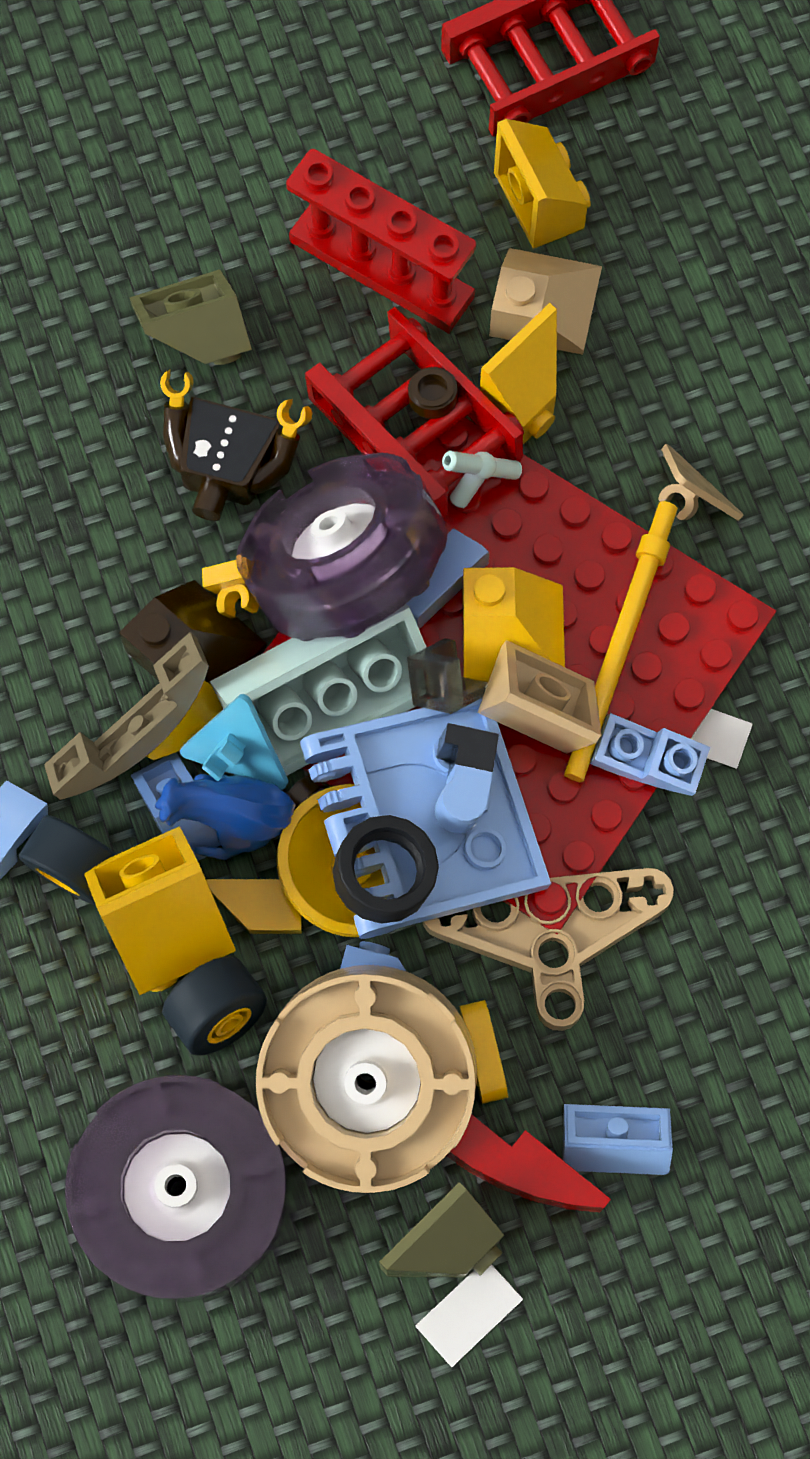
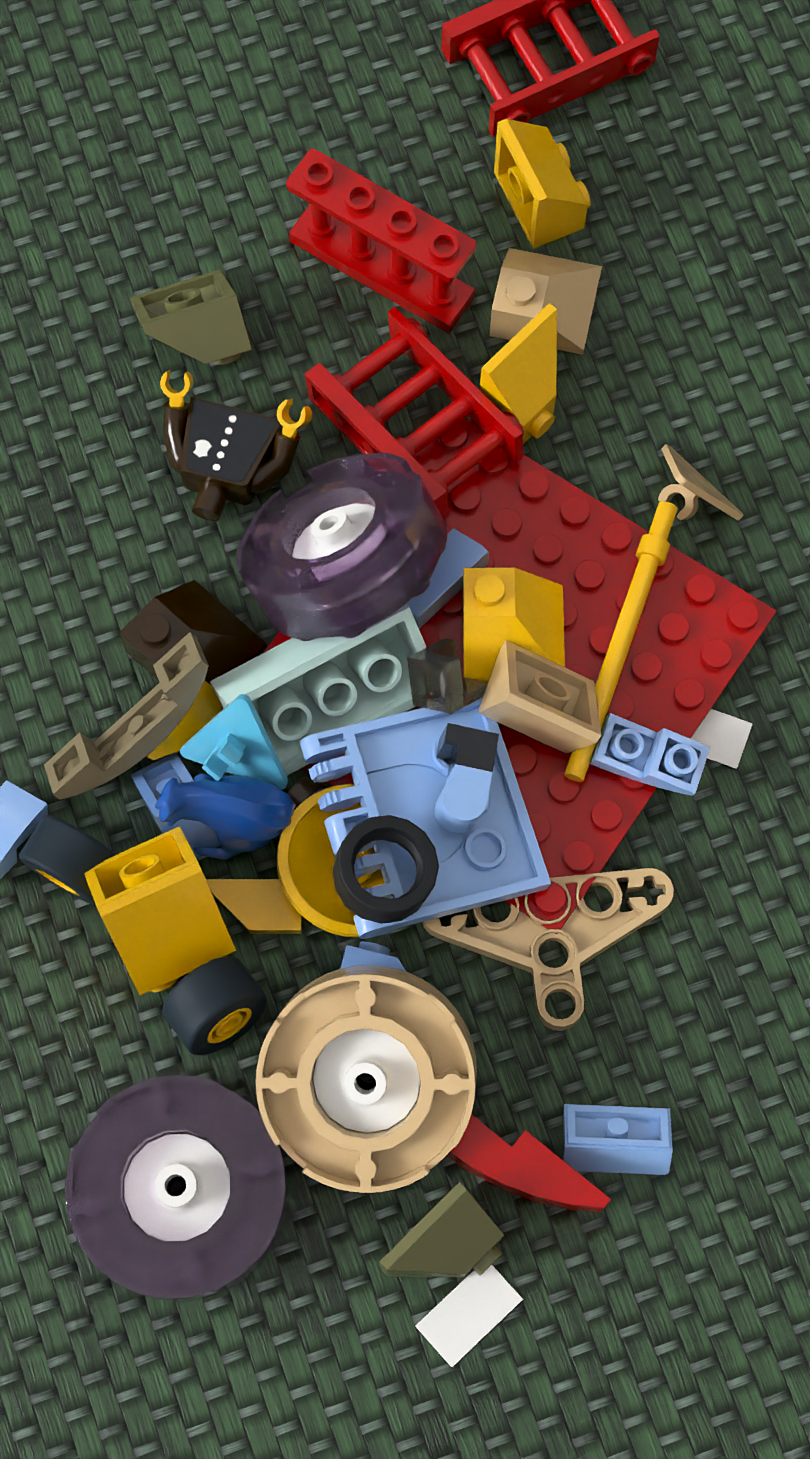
yellow tile [202,558,272,619] -> none
dark brown tile [408,367,458,419] -> none
light aqua piece [442,451,522,508] -> none
yellow beam [459,1000,508,1104] -> none

